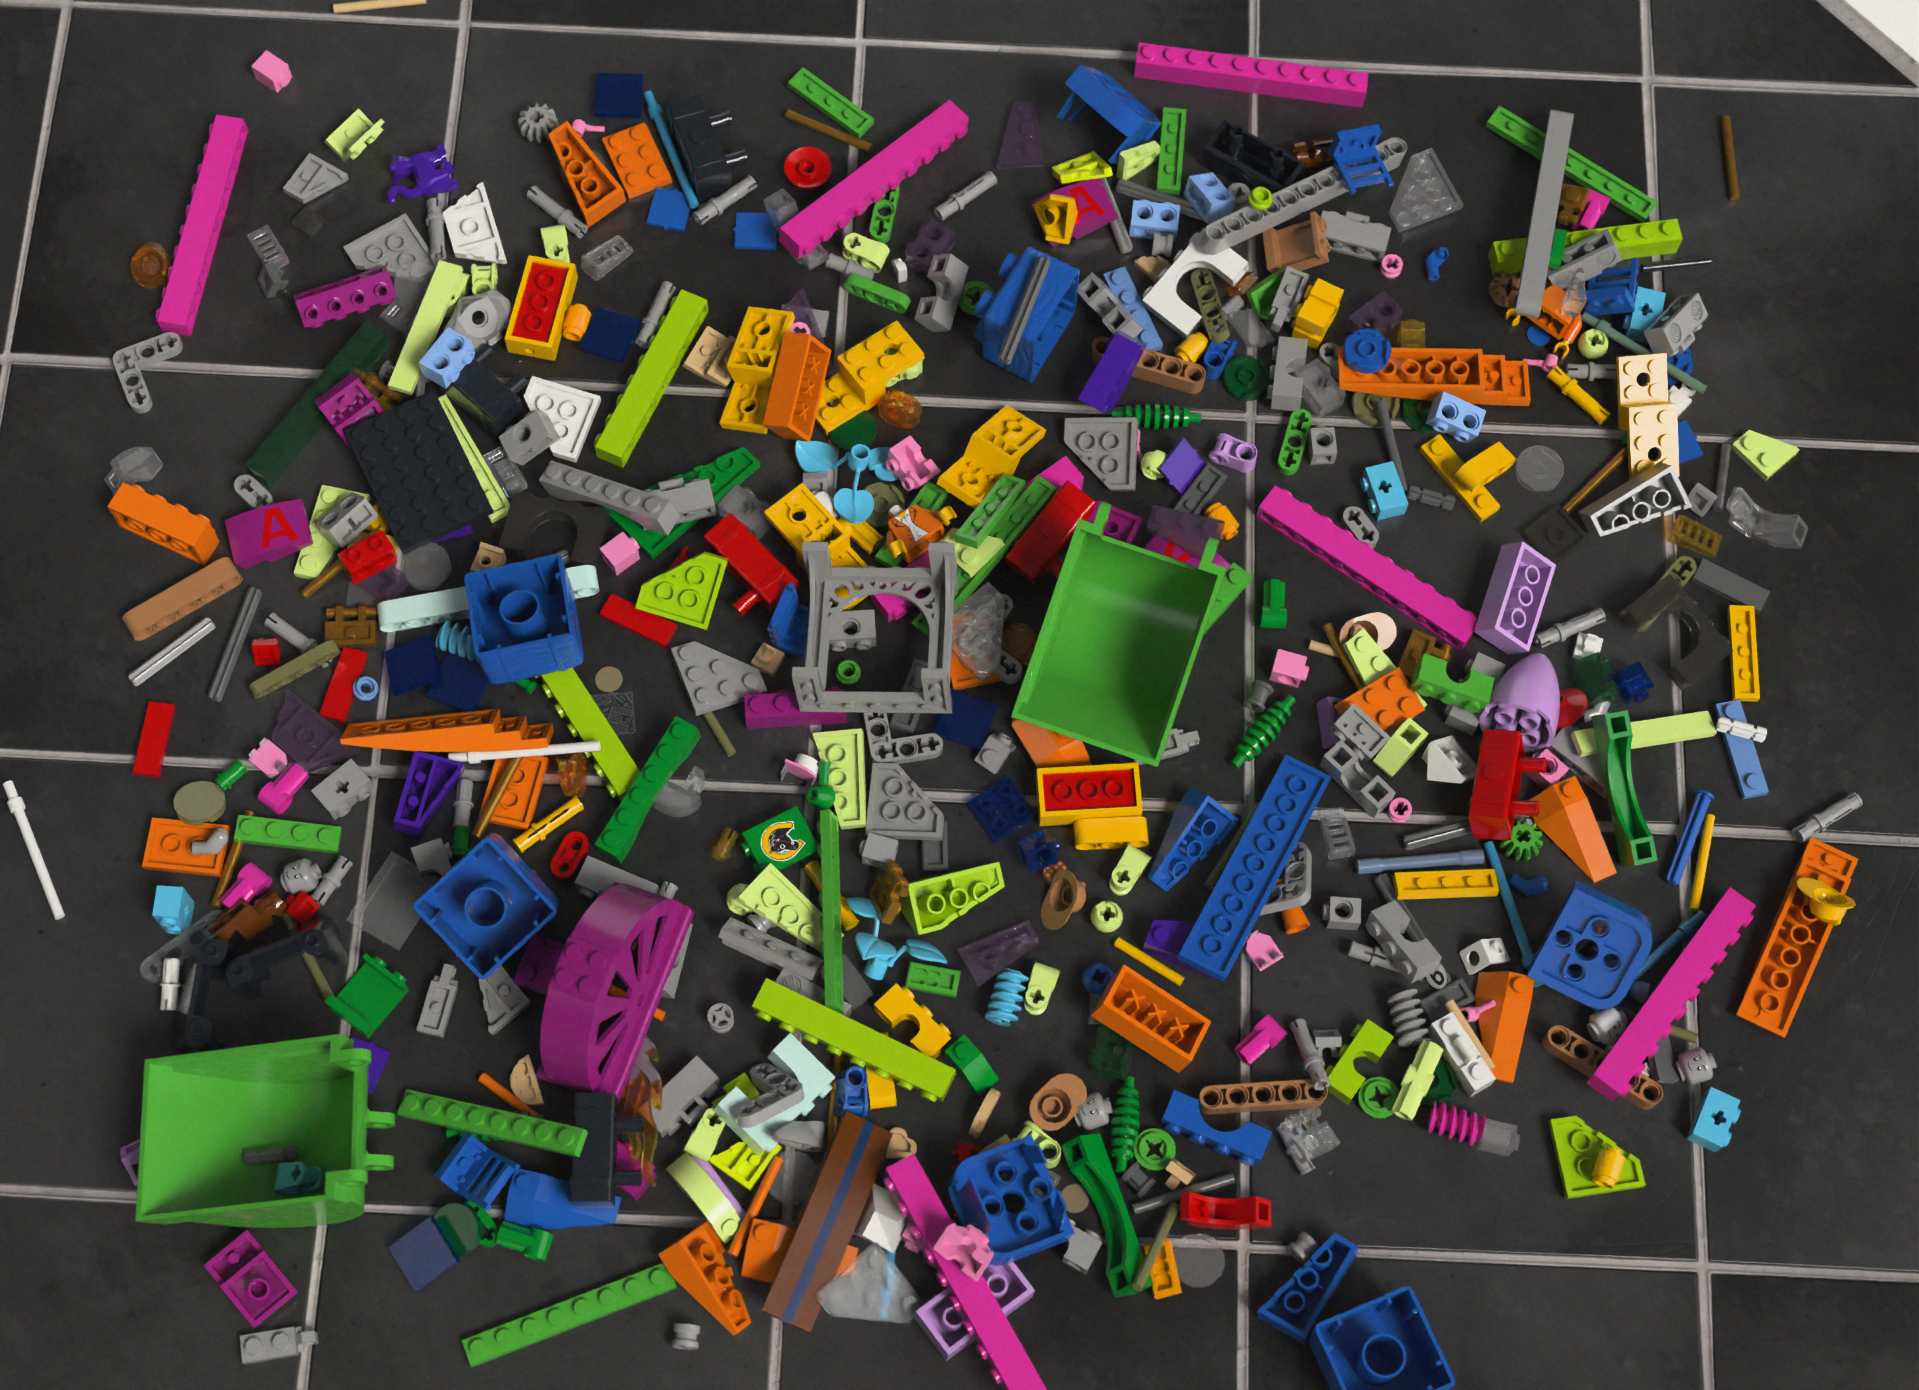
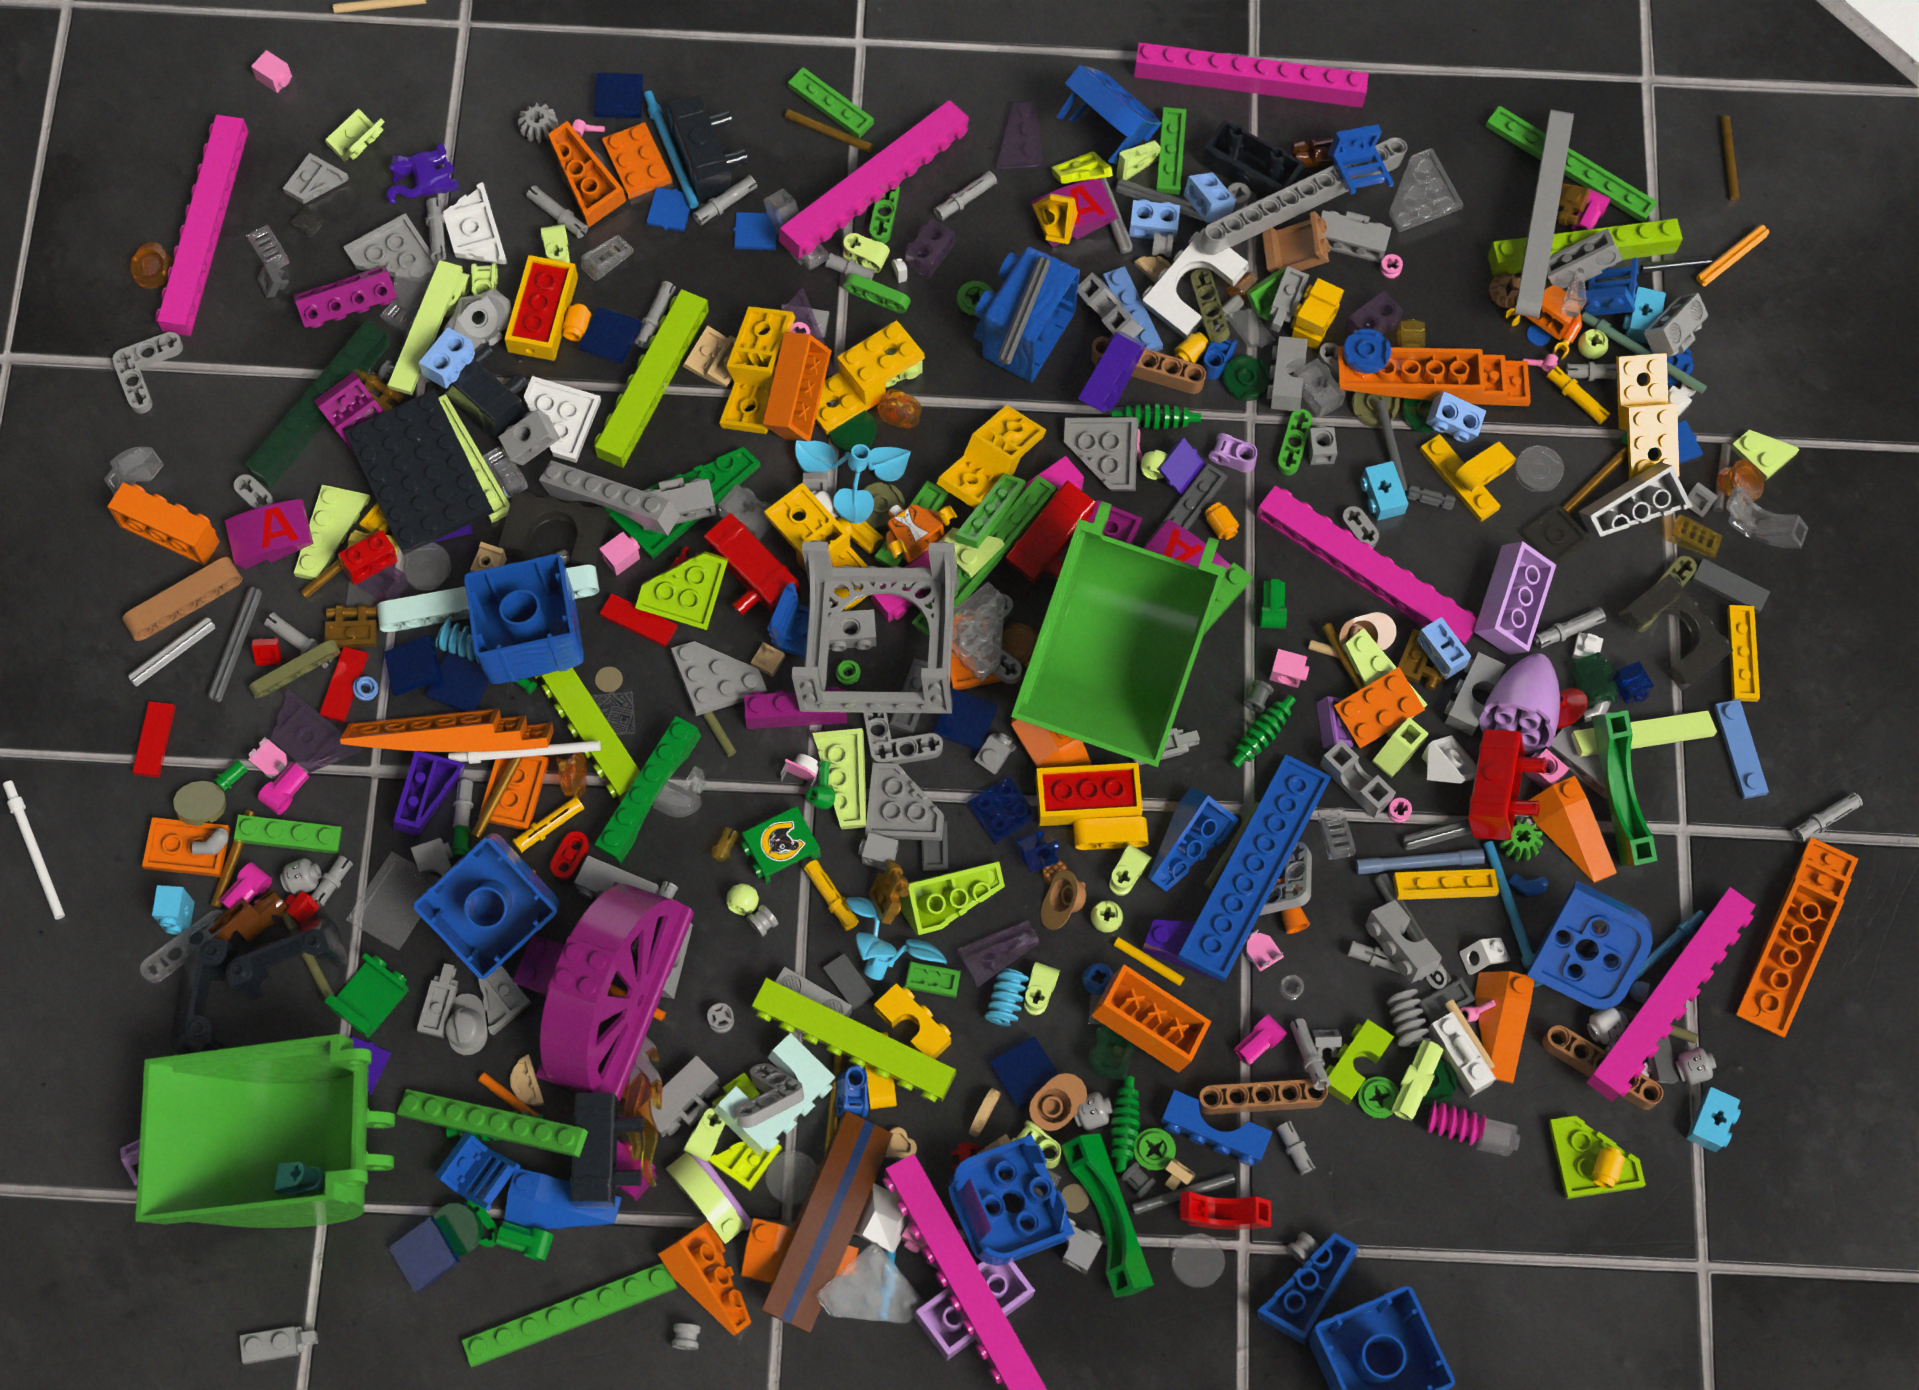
white axle [159,958,181,1010] -> none
magenta slope [203,1230,298,1328] -> none
dark grey axle [244,1145,298,1165] -> none
light grey brick [311,759,374,820] -> none
light grey brick [316,492,379,548] -> none
light grey panel [719,917,824,984] -> none
orange bar [727,1155,784,1257] -> none
yellowish green wing [735,863,844,952] -> none
light grey piece [772,1121,825,1152] -> none
red dish [784,146,831,189] -> none
bright green plate [817,809,844,1013] -> none
bright pink cylinder [885,436,941,491] -> none
light grey arch [915,253,969,332] -> none
bright pink cylinder [933,1223,994,1282] -> none
green slope [944,1034,999,1097] -> none
olive bar [1132,1202,1179,1291] -> none
light orange plate [1143,1239,1182,1299] -> none
clear purple wing [1147,505,1225,564] -> none
lime plate [1248,187,1272,210] -> none
clear plate [1280,1106,1341,1164] -> none
light grey brick [1322,896,1361,930] -> none
light grey bracket [1329,703,1391,763] -> none
bright green arch [1410,653,1495,714] -> none
blue arm [1425,247,1449,281] -> none
green beam [1548,228,1567,271] -> none
blue axle [1665,789,1714,885] -> none
yellow bar [1689,814,1715,912] -> none
white axle [1716,717,1767,742] -> none
yellow piece [1797,878,1856,926] -> none
none -> light grey piece [445,993,488,1055]
none -> clear blue tile [990,1036,1059,1108]
none -> clear bush [1279,975,1304,1000]
none -> light blue brick [1416,617,1471,679]
none -> light orange axle [1696,225,1769,286]
none -> clear orange piece [1717,459,1764,502]

